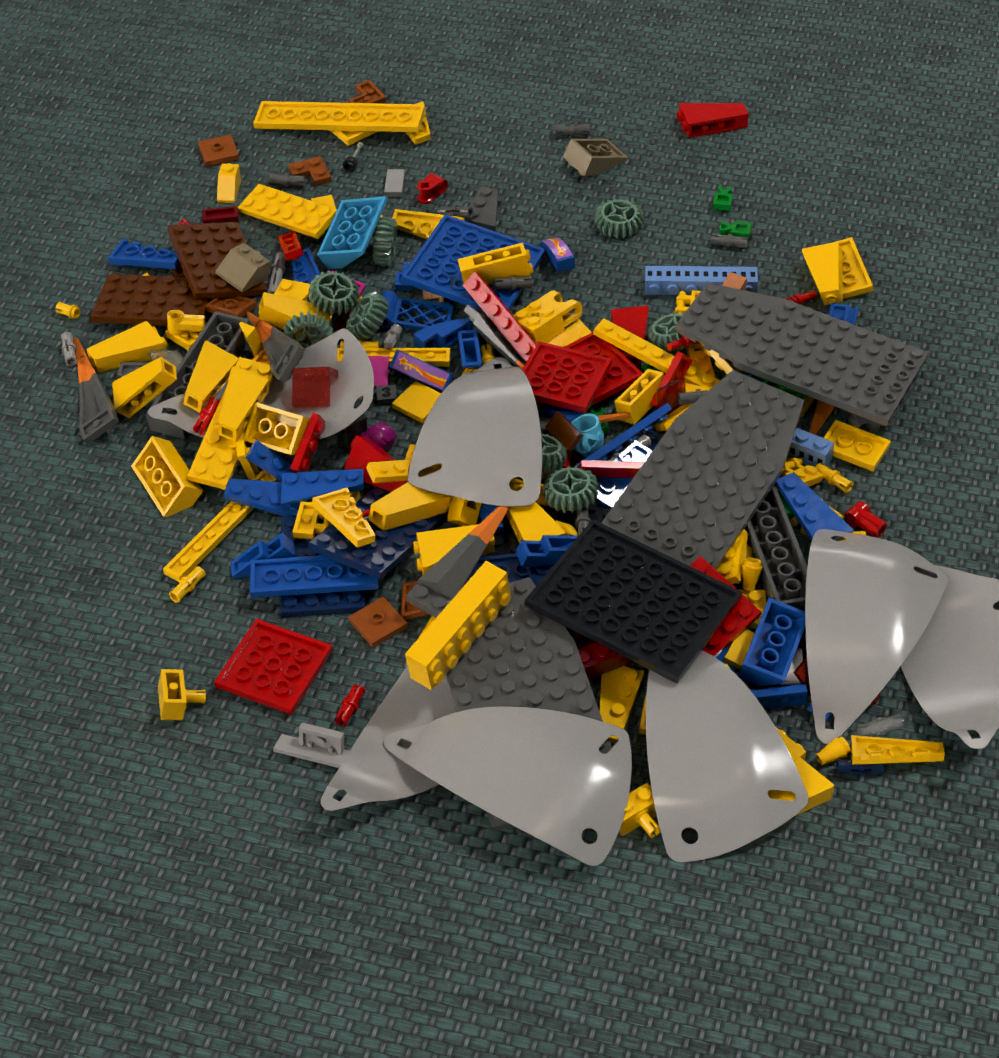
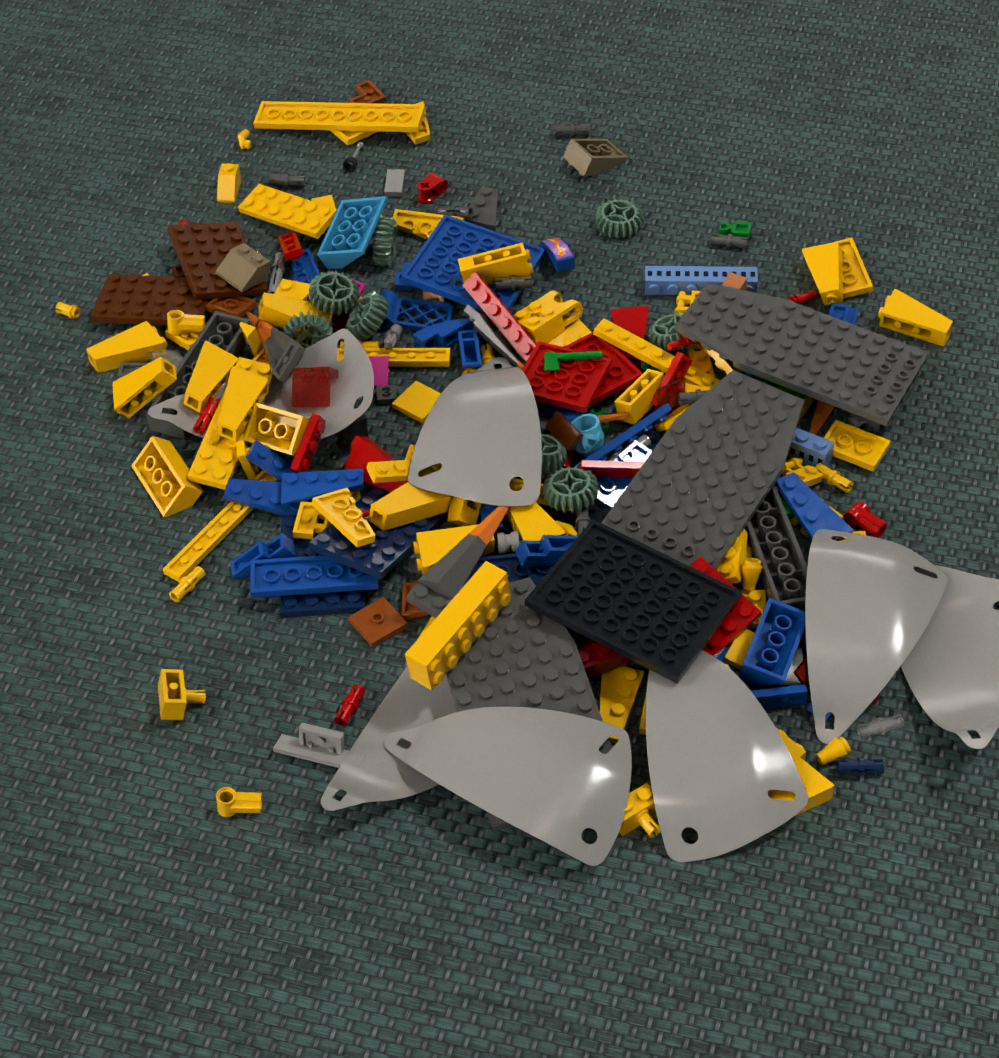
light grey pin [61,332,77,366] -> none
dark grey plate [74,337,119,444] -> none
blue wing [108,239,180,269] -> none
dark orange plate [198,134,239,167] -> none
dark red tile [202,206,239,224] -> none
red plate [214,619,333,715] -> none
dark orange plate [288,156,332,186] -> none
magenta hair [361,422,397,452] -> none
slope [389,349,453,391] -> none
red slope [676,103,749,138] -> none
green plate [713,185,733,211] -> none
yellow wing [850,735,945,765] -> none
none -> yellow piece [216,787,262,817]
none -> yellow arm [238,129,251,150]
none -> light grey wheel [497,531,519,554]
none -> green piece [544,351,603,371]
none -> yellow slope [878,289,953,347]

